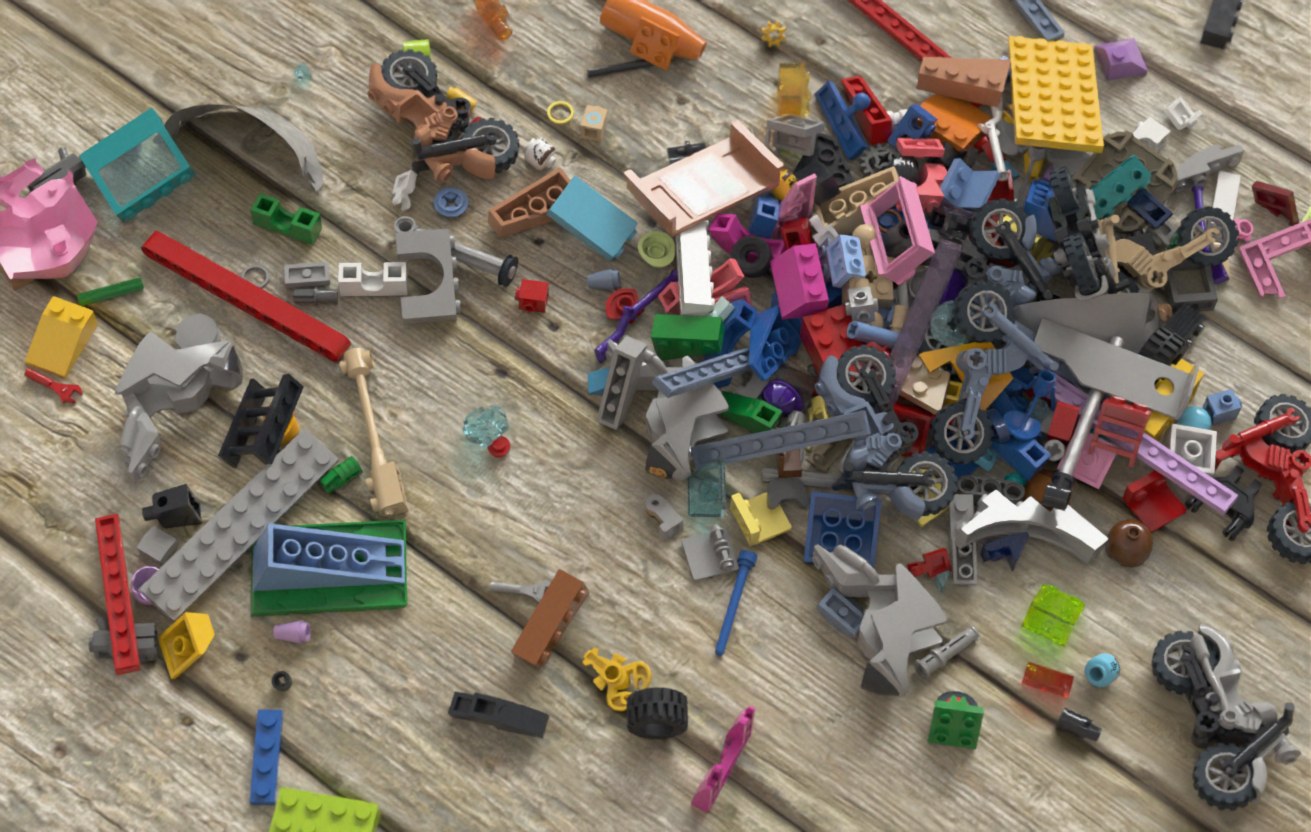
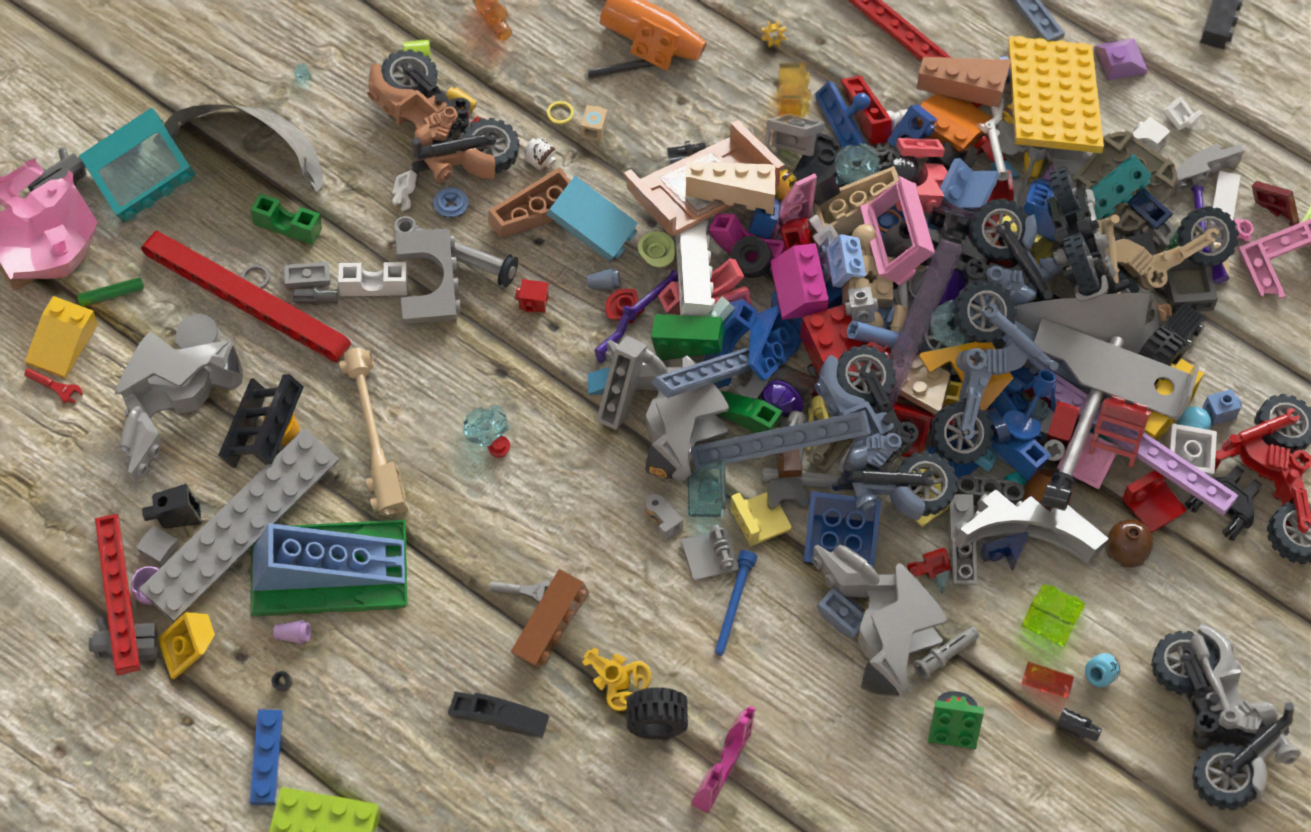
green hinge [320,456,363,493] -> none
none -> tan wedge [685,161,775,214]
none -> clear light blue plate [835,143,880,184]

